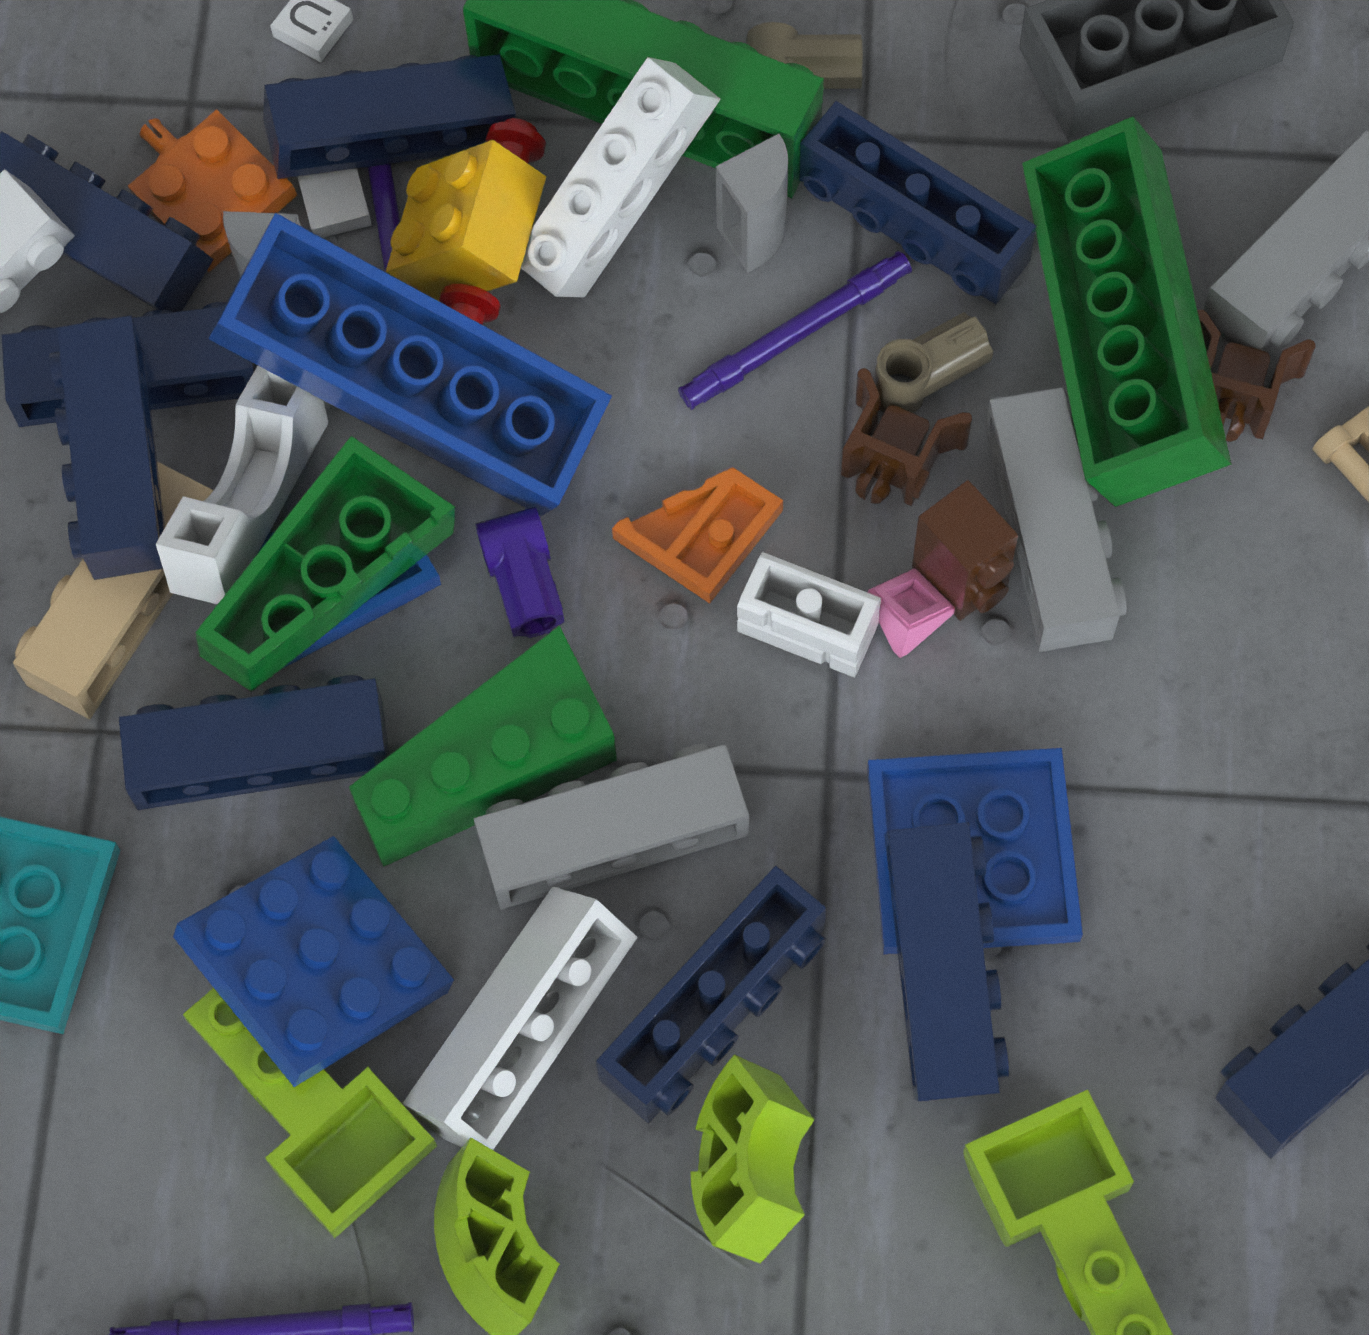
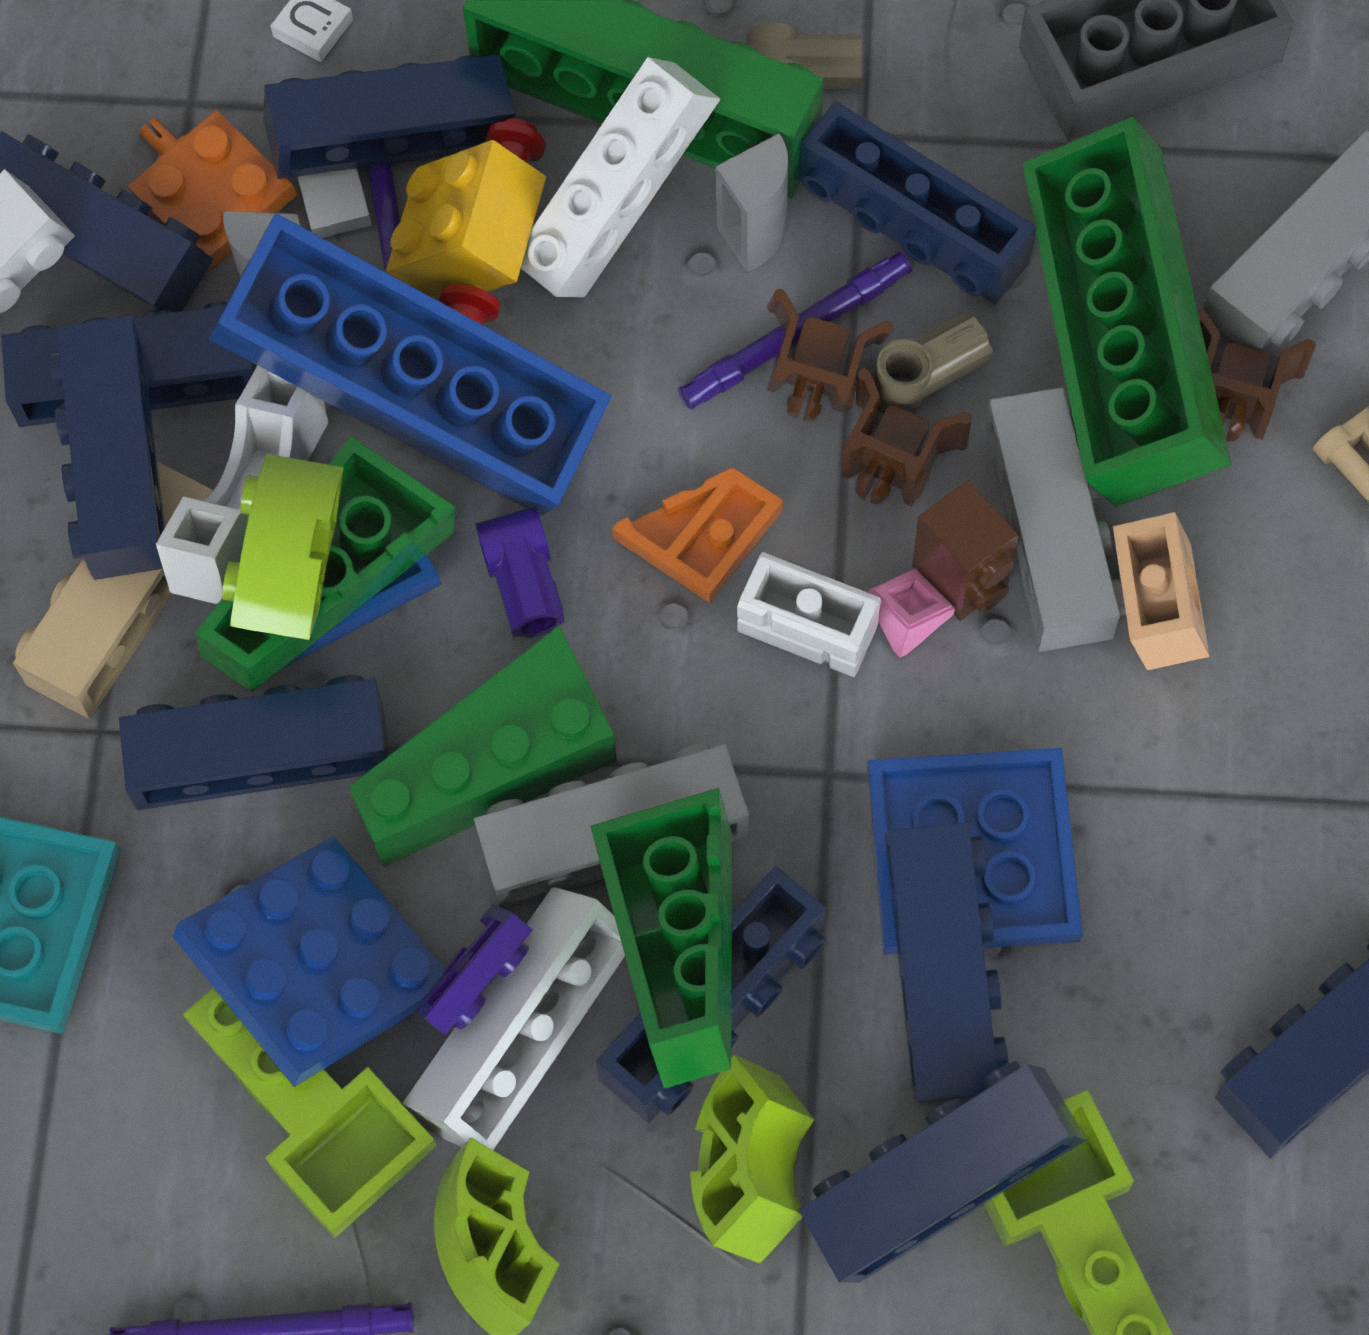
none -> lime brick [222,454,344,640]
none -> dark purple wing [416,904,533,1035]
none -> green wedge [590,788,732,1089]
none -> reddish brown piece [767,289,893,421]
none -> dark blue brick [798,1061,1087,1283]
none -> light nougat brick [1113,512,1210,670]

